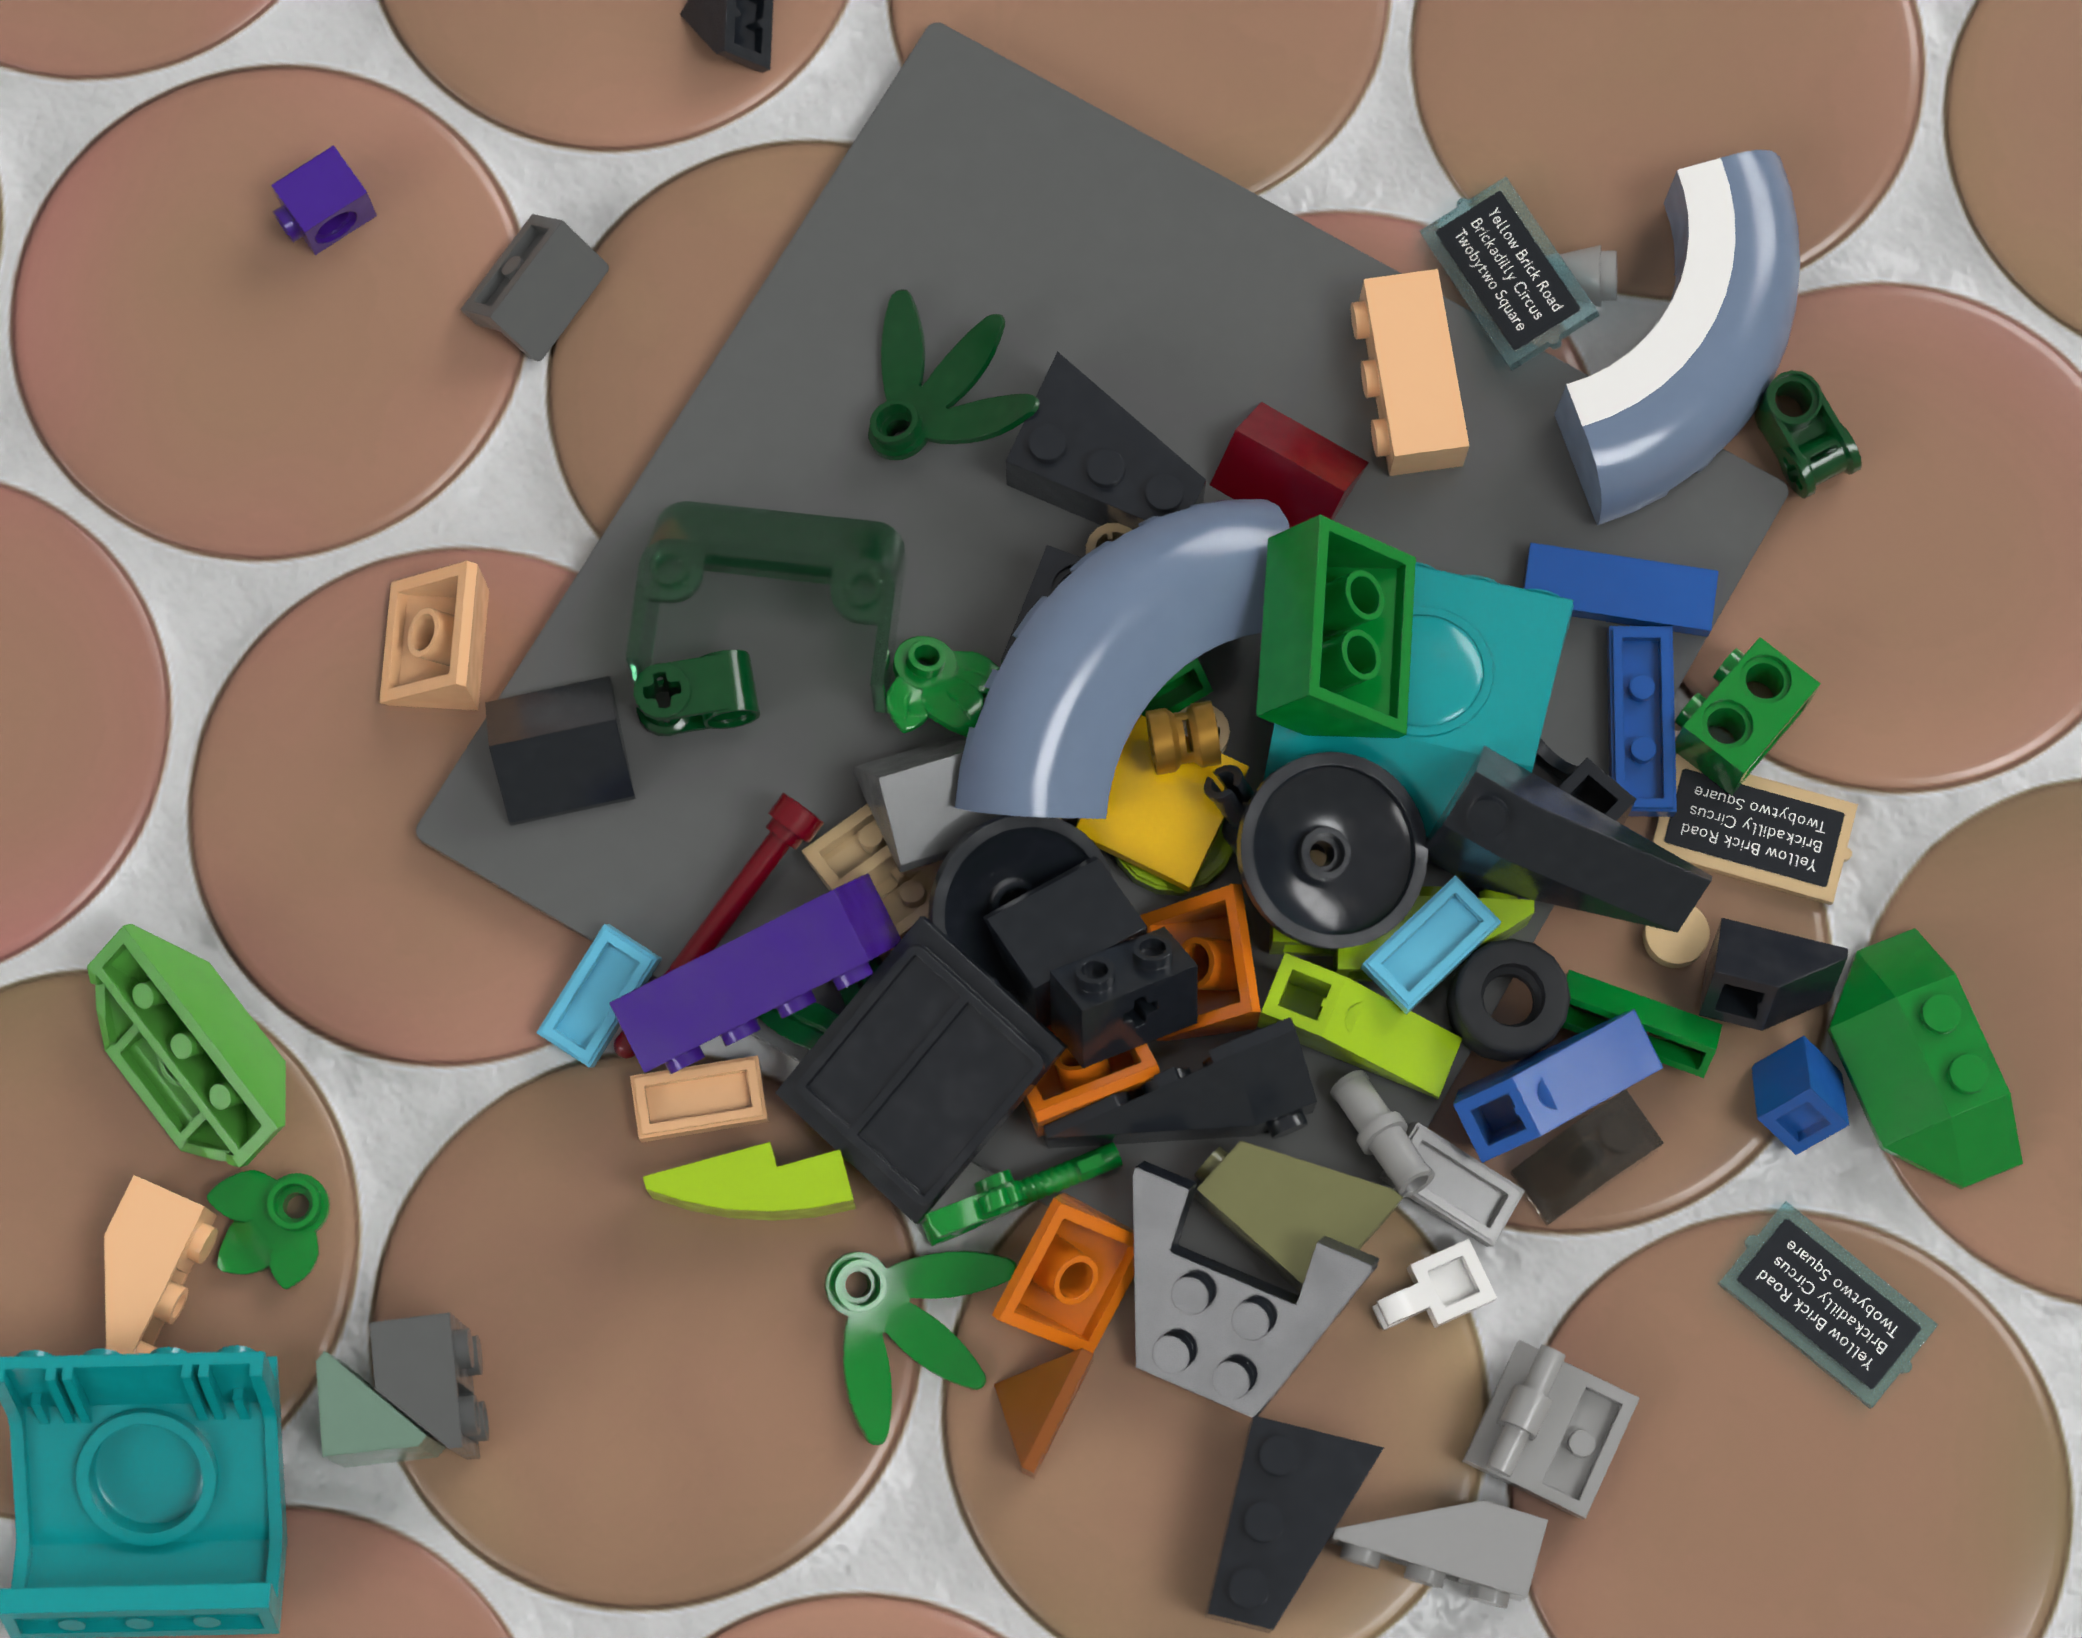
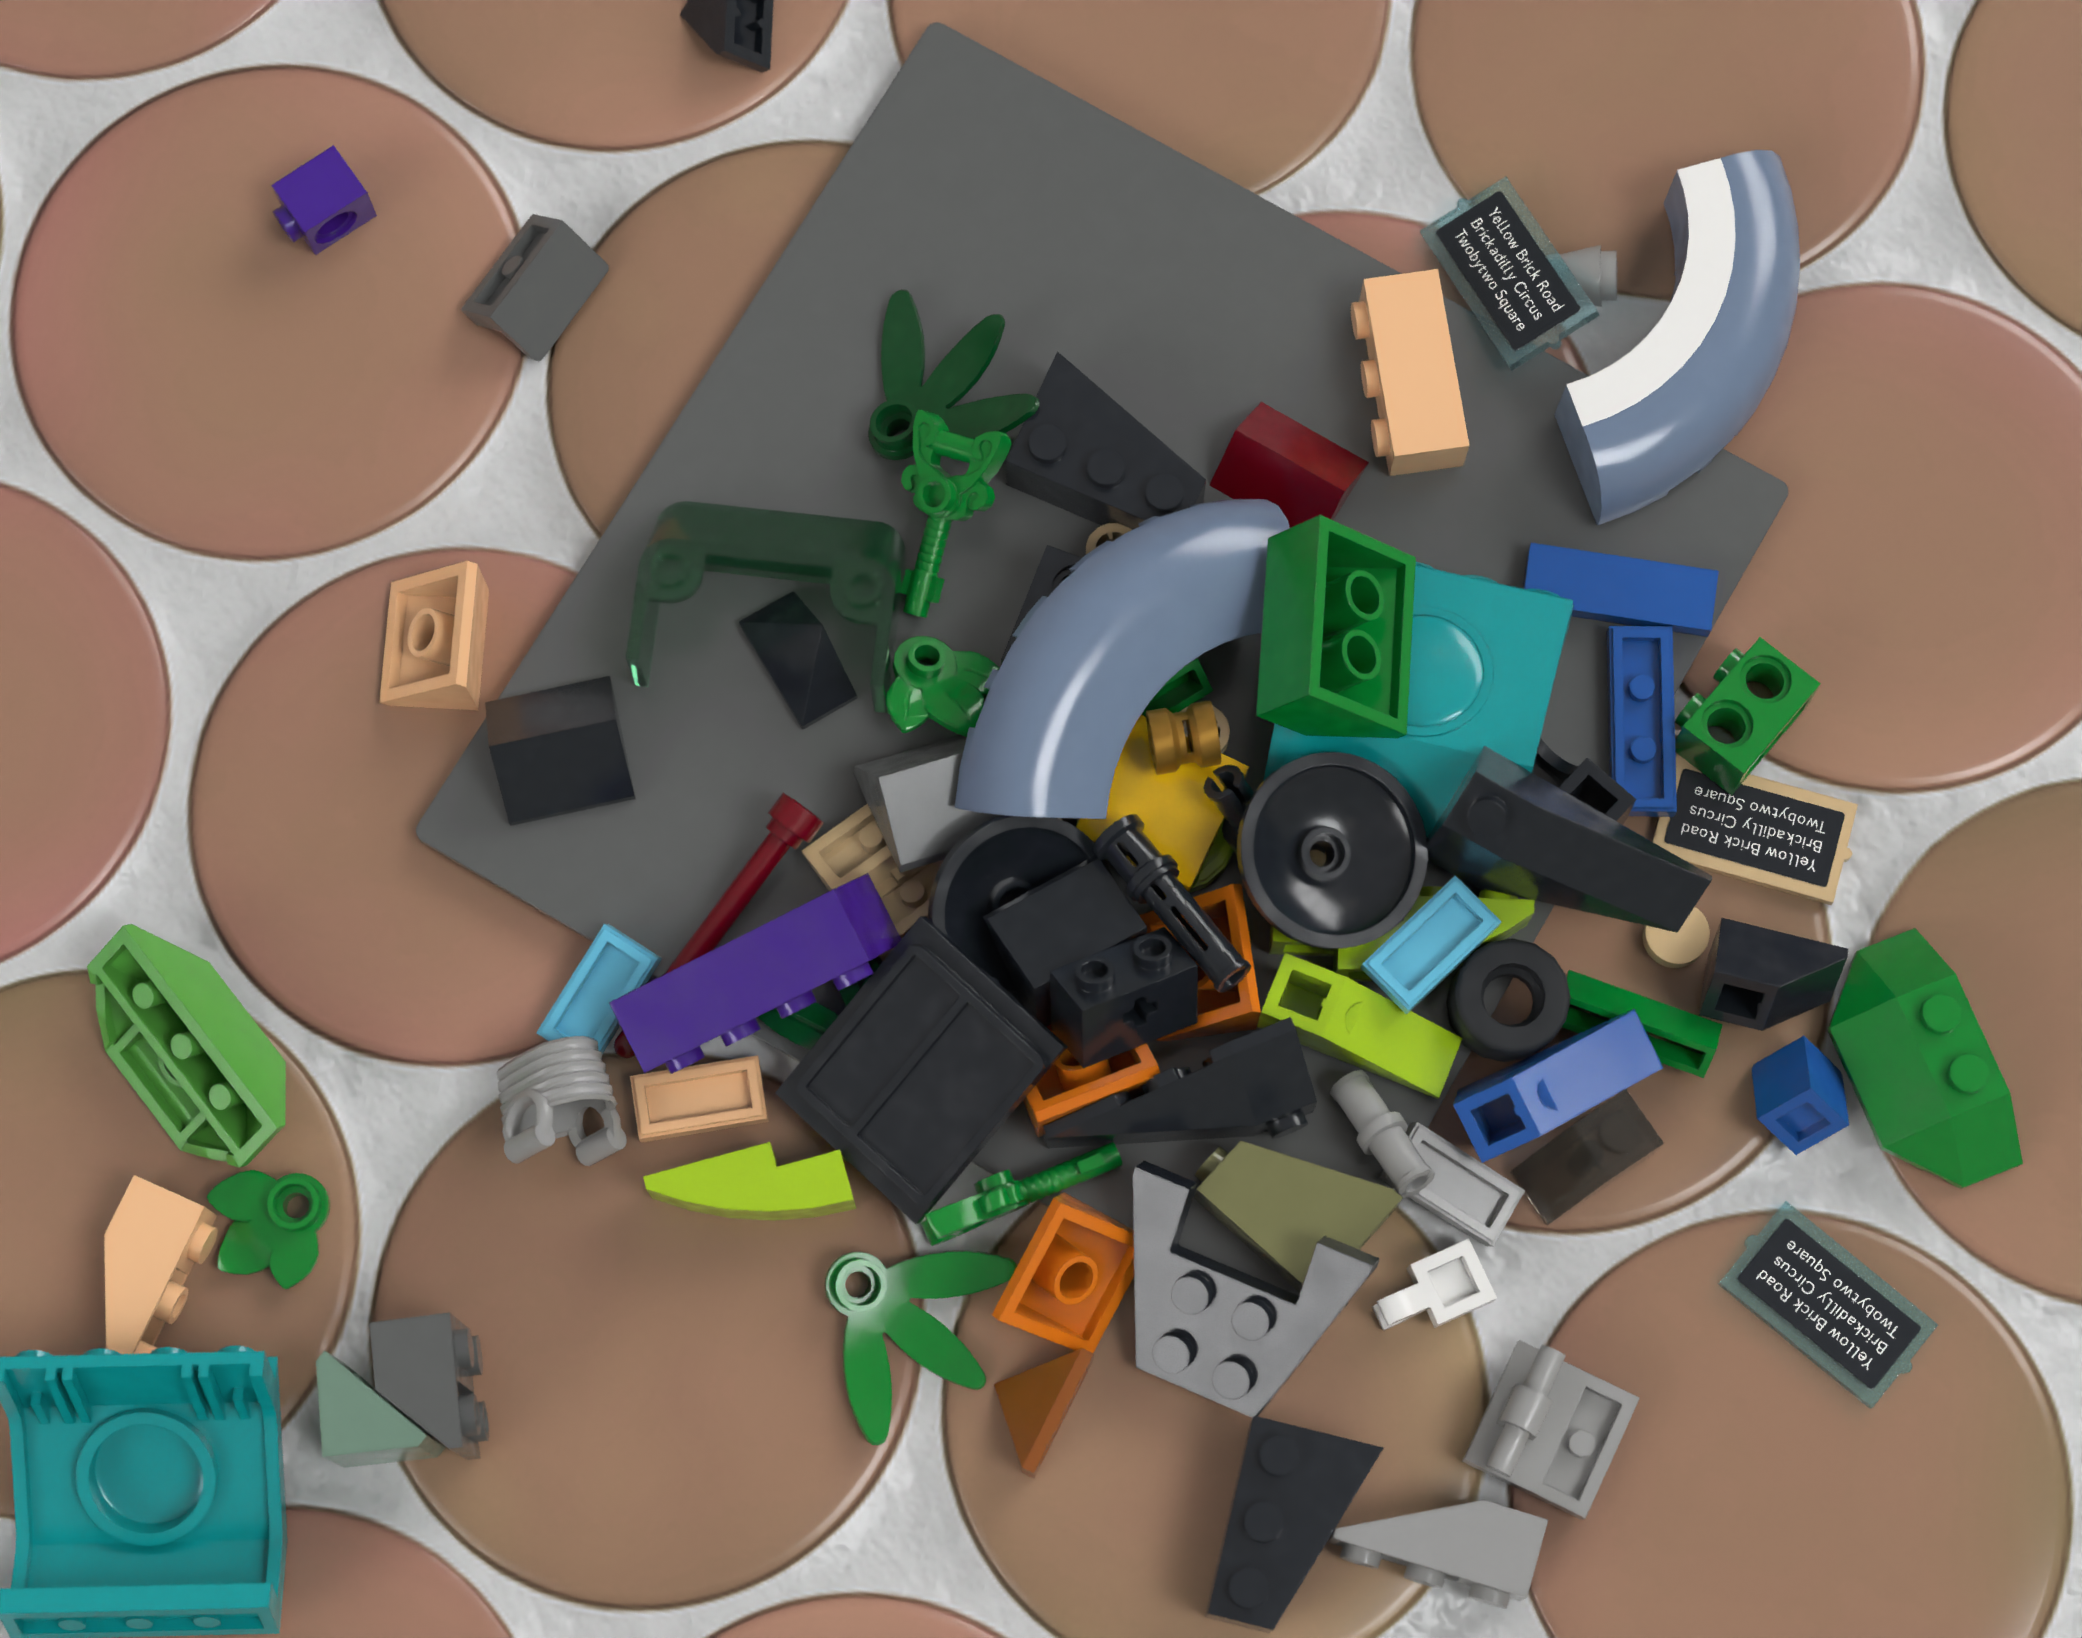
dark green piece [633,650,760,736] -> none
dark green piece [1755,370,1862,499] -> none
none -> light grey piece [497,1036,627,1166]
none -> black slope [739,591,857,730]
none -> green piece [900,410,1011,618]
none -> black pin [1092,814,1251,993]

